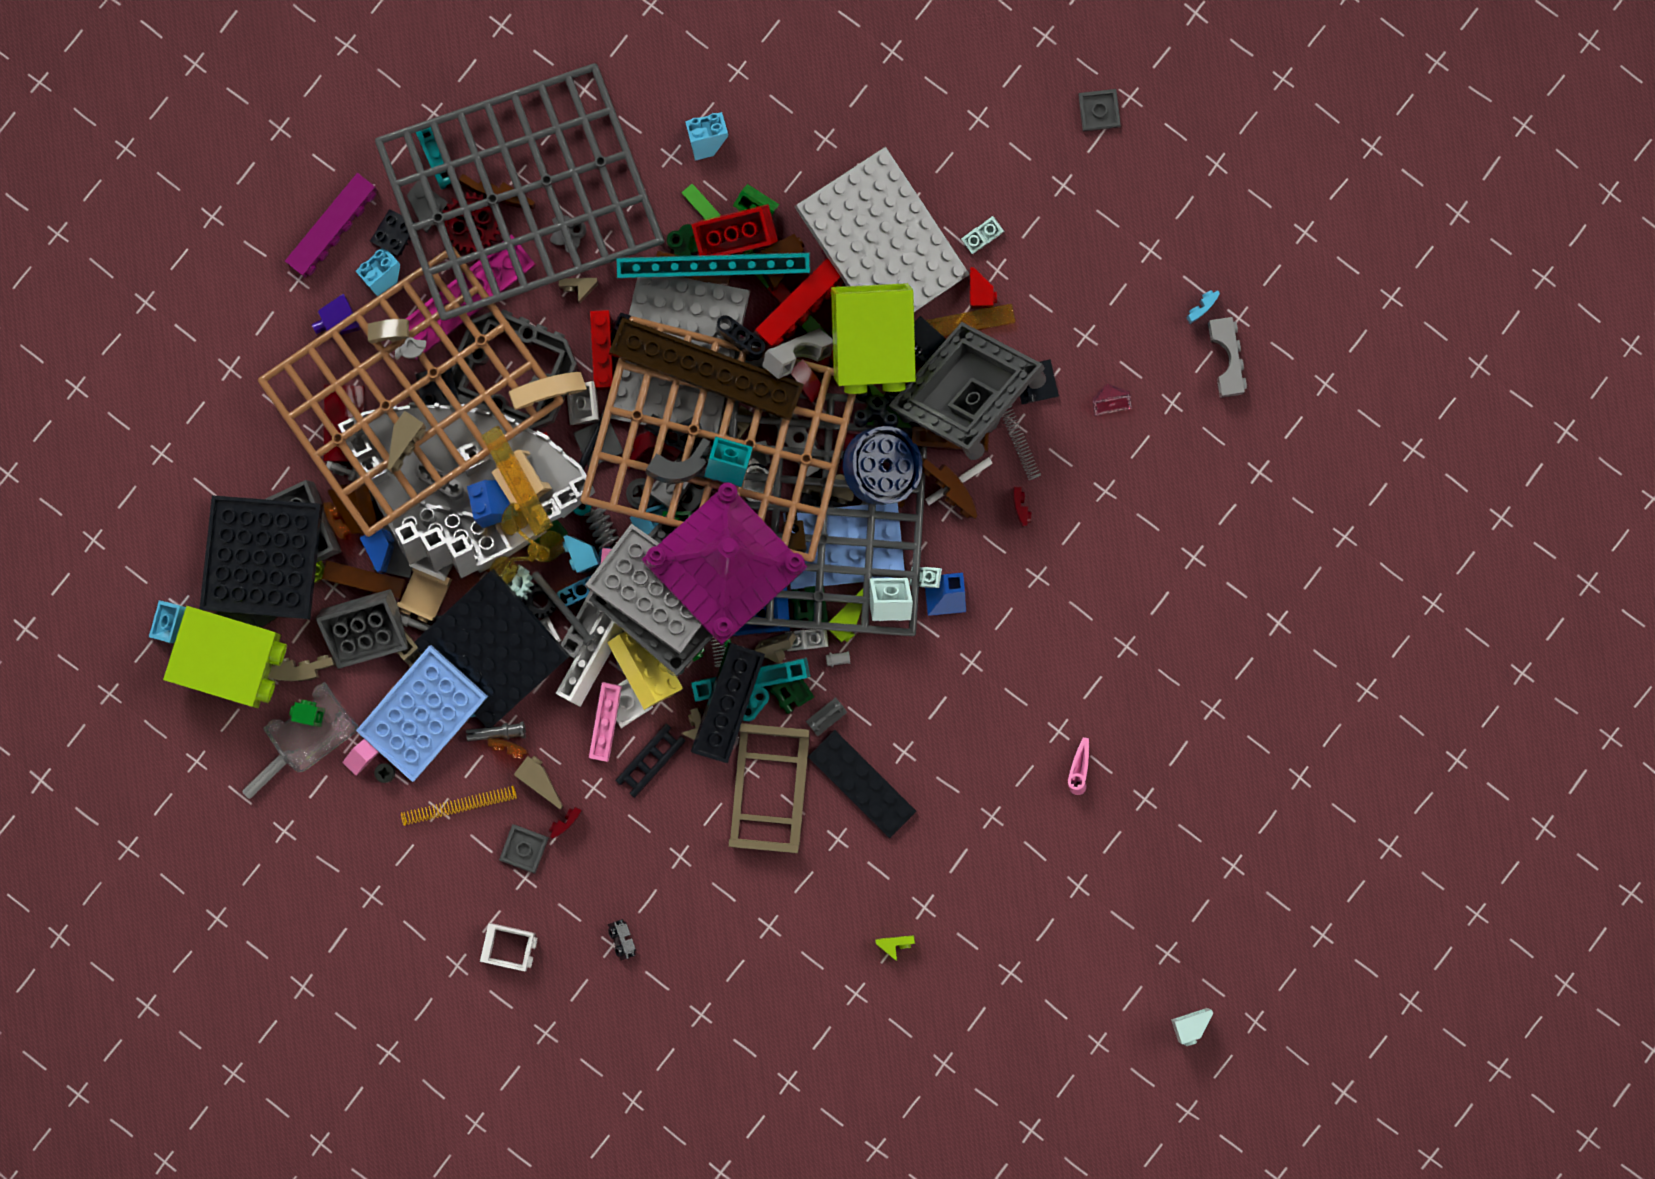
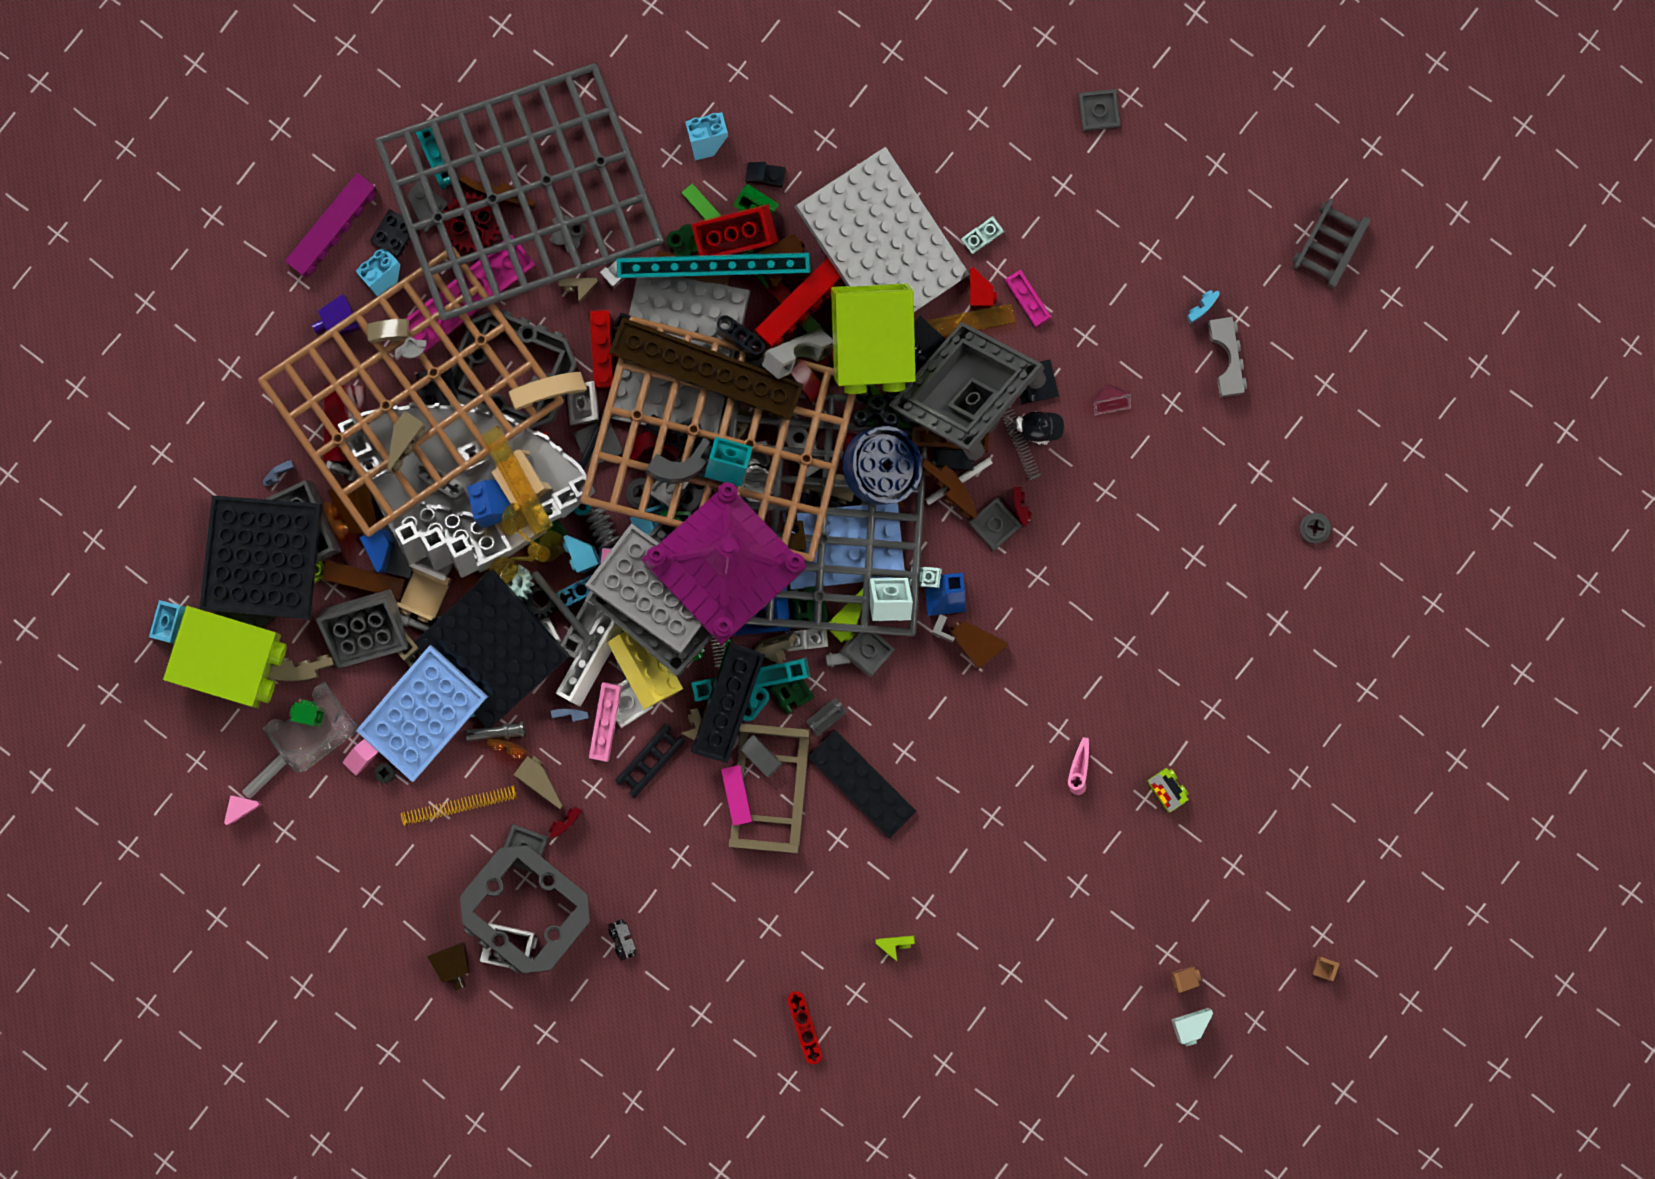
none -> bright pink slope [224,796,262,825]
none -> sand blue slope [263,460,296,487]
none -> dark brown torso [427,942,470,991]
none -> dark grey panel [460,845,590,974]
none -> sand blue slope [551,709,589,722]
none -> white panel [600,260,625,288]
none -> dark pink tile [721,765,752,826]
none -> dark grey slope [740,735,782,777]
none -> black slope [745,162,785,187]
none -> red beam [787,991,822,1065]
none -> dark grey tile [841,633,895,678]
none -> light grey panel [931,614,955,643]
none -> black slope [933,448,974,471]
none -> reddish brown slope [949,621,1009,669]
none -> dark grey tile [968,498,1022,551]
none -> dark pink tile [1004,269,1051,328]
none -> black hair [1016,411,1064,445]
none -> brick [1146,768,1189,813]
none -> medium nougat slope [1170,966,1201,993]
none -> dark grey fence [1292,198,1371,289]
none -> dark grey gear [1300,513,1331,543]
none -> medium nougat panel [1312,956,1340,982]

